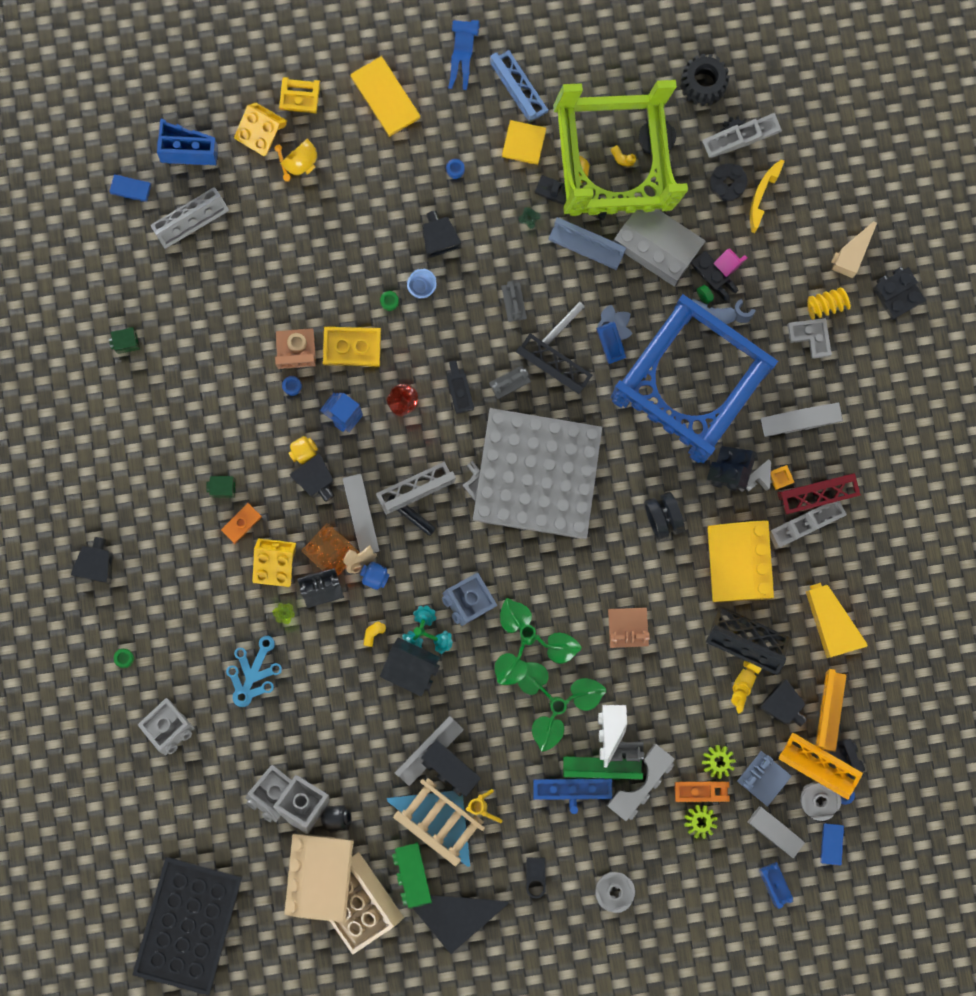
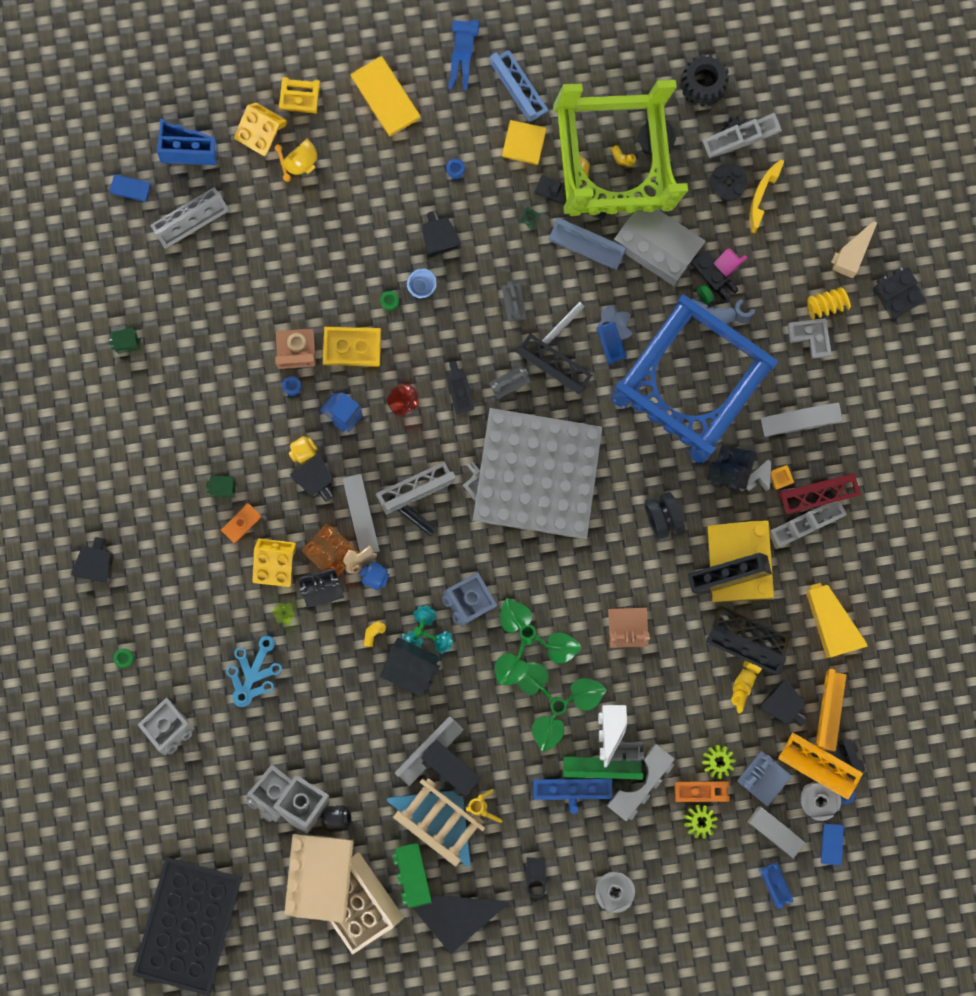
none -> black brick [688,552,772,595]

